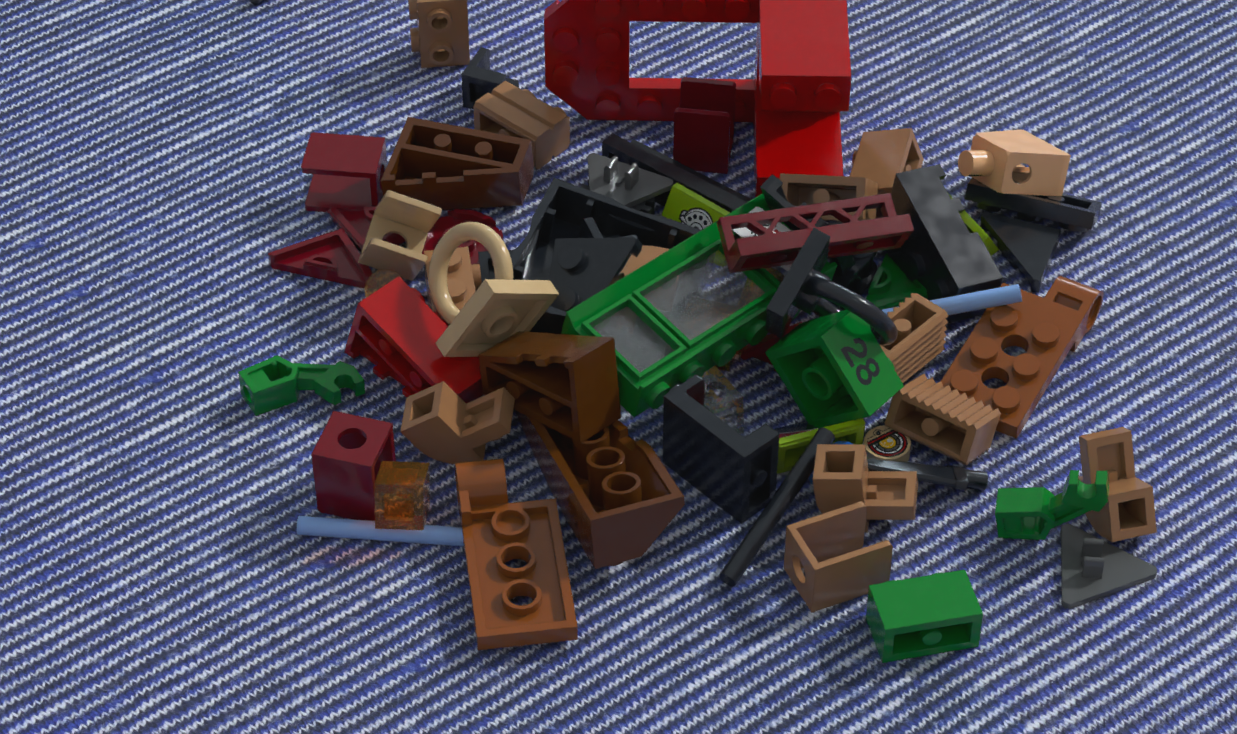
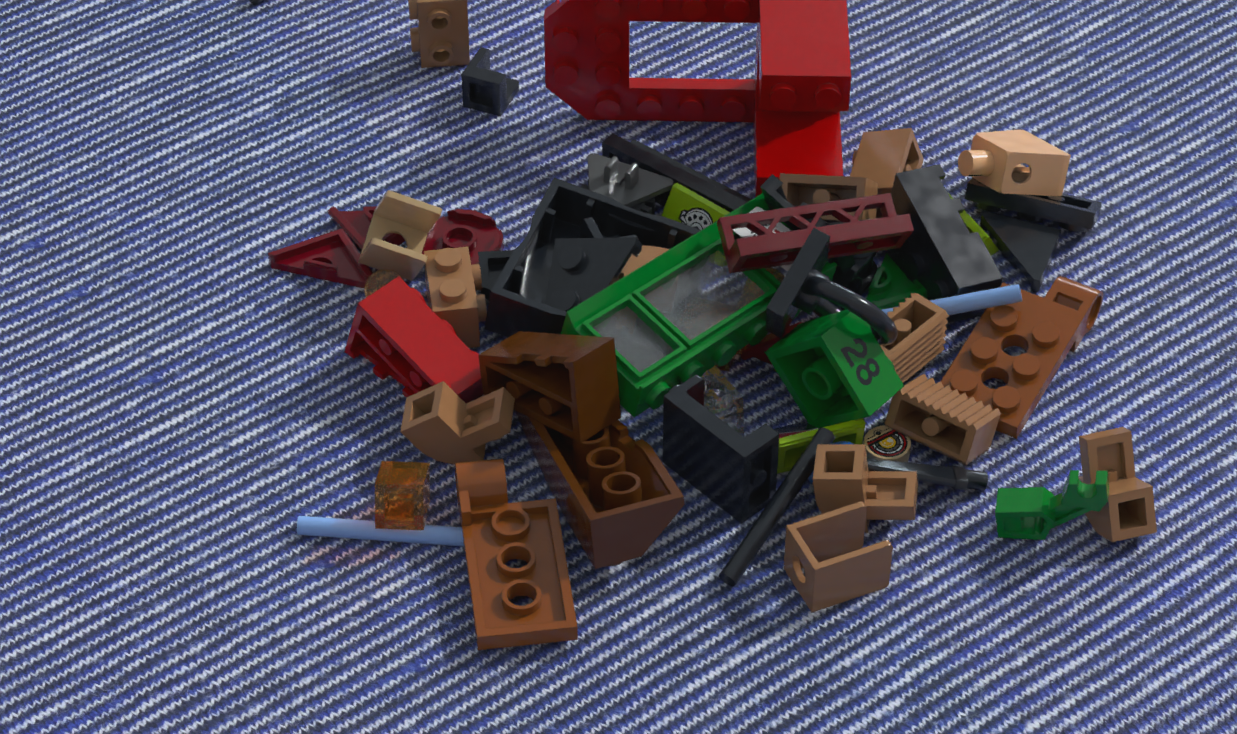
green piece [238,355,365,416] -> none
dark red piece [301,132,387,212] -> none
dark red piece [311,411,397,521] -> none
reddish brown wedge [381,117,534,210] -> none
tan tile [429,222,559,357] -> none
medium nougat brick [473,80,570,170] -> none
dark red piece [673,77,736,174] -> none
green brick [866,569,983,663] -> none
dark grey piece [1060,524,1157,609] -> none

